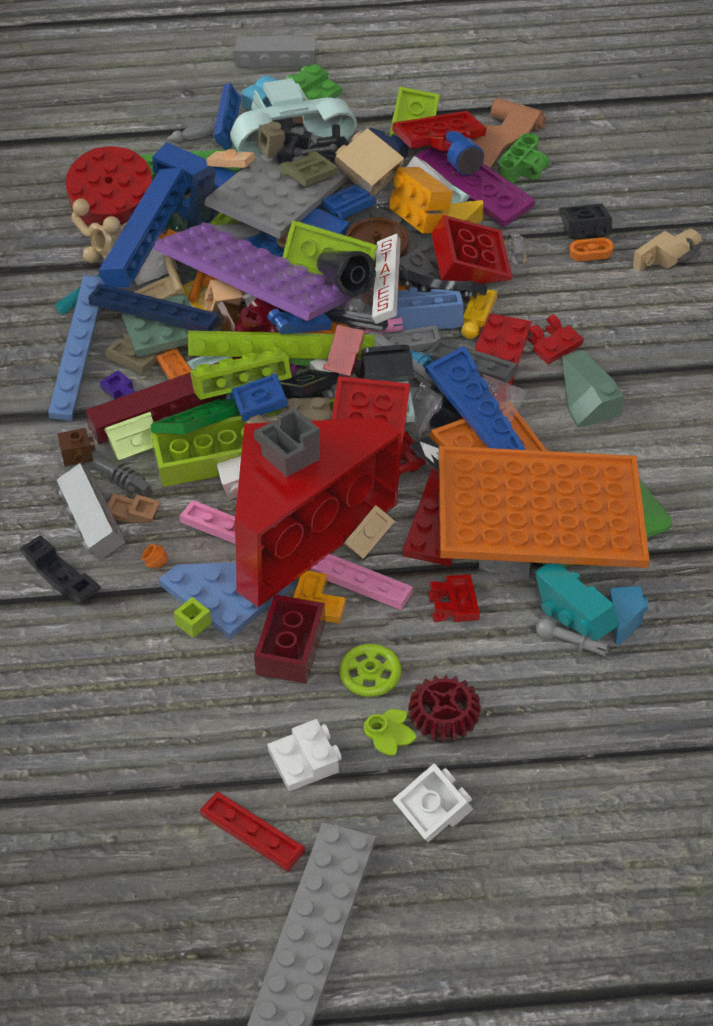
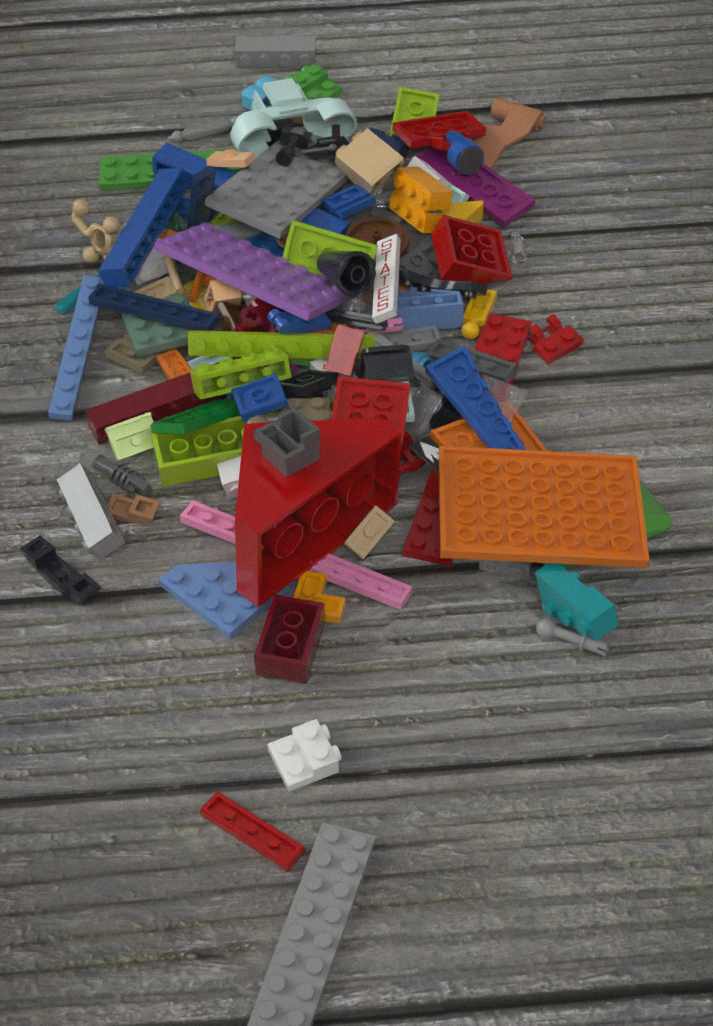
reddish brown brick [57,428,96,467] -> none
red piece [66,146,153,226] -> none
dark purple plate [100,370,135,399] -> none
orange plate [141,544,168,569] -> none
lime plate [174,597,212,638] -> none
blue plate [214,82,241,150] -> none
dark tan brick [256,122,285,158] -> none
olive plate [280,151,338,187] -> none
lime plate [339,644,402,697] -> none
lime plate [364,709,416,756] -> none
white plate [392,763,473,842] -> none
dark red gear [408,674,481,743] -> none
red plate [428,574,480,622] -> none
bright green piece [498,133,550,184] -> none
black plate [560,203,612,240] -> none
sand green wedge [562,350,624,428] -> none
orange plate [569,237,614,262] -> none
dark azure slope [609,586,648,645] -> none
tan plate [633,229,702,272] -> none

